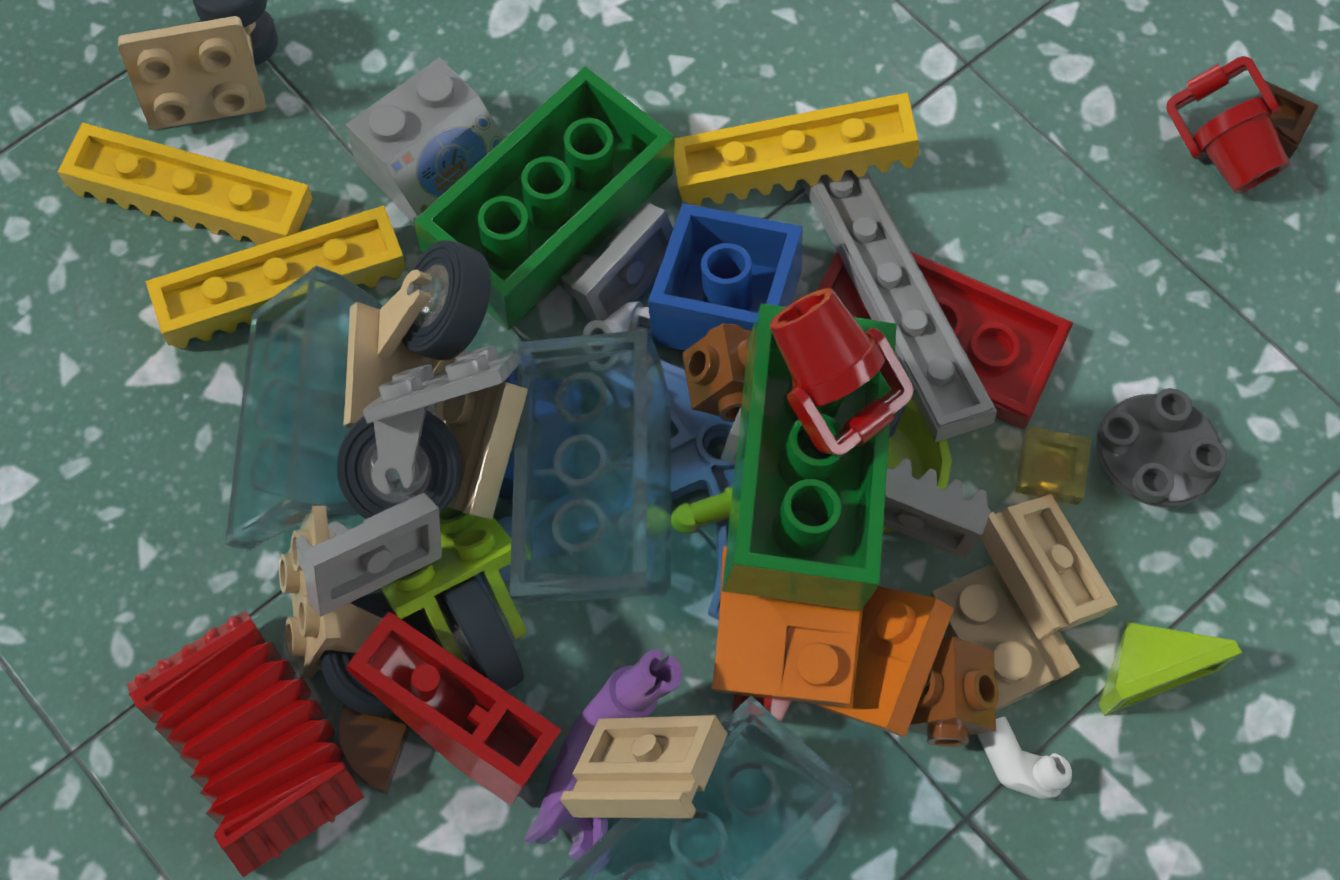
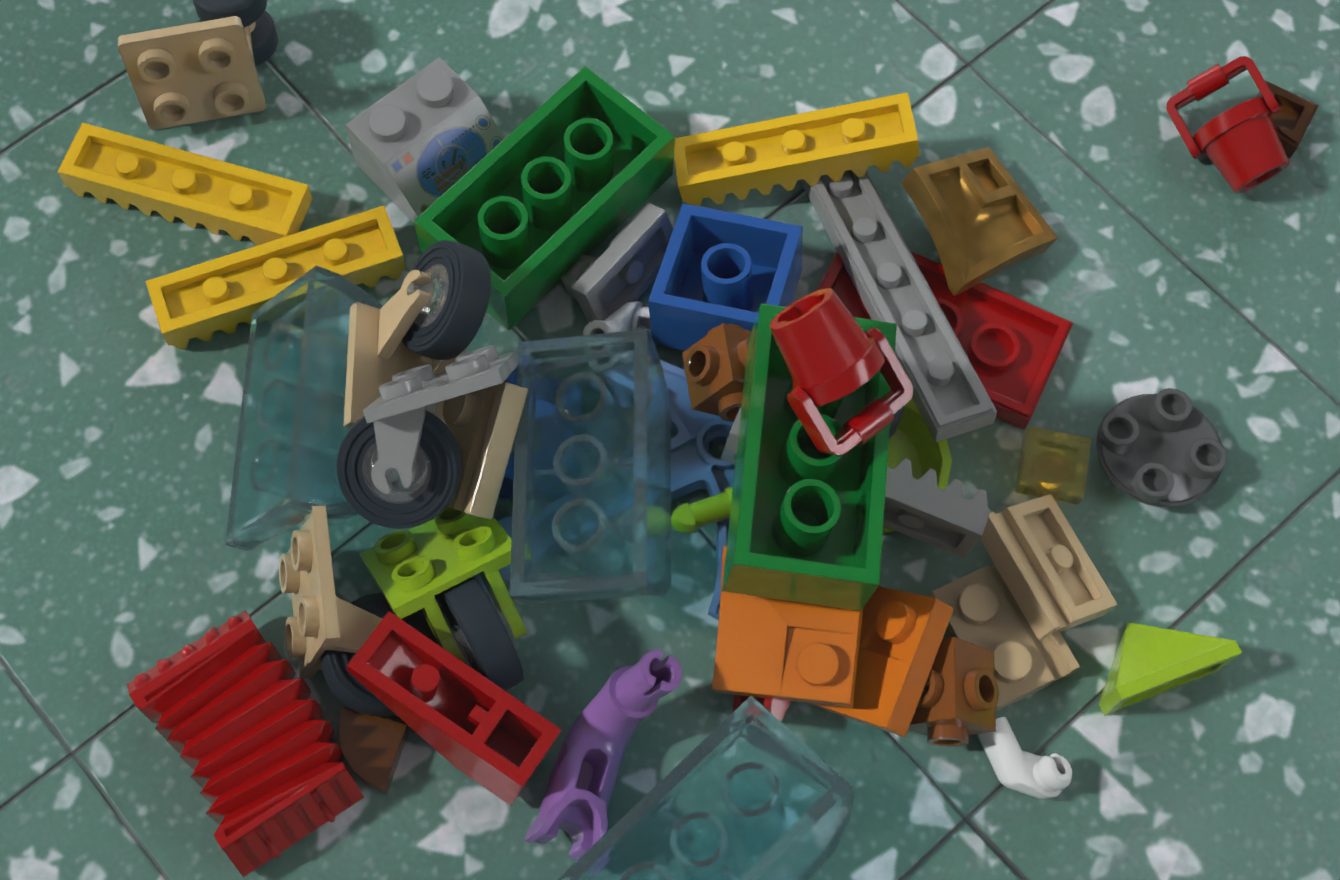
light grey plate [296,493,442,617] -> none
tan plate [560,715,728,818] -> none
none -> pearl gold plate [901,147,1058,296]

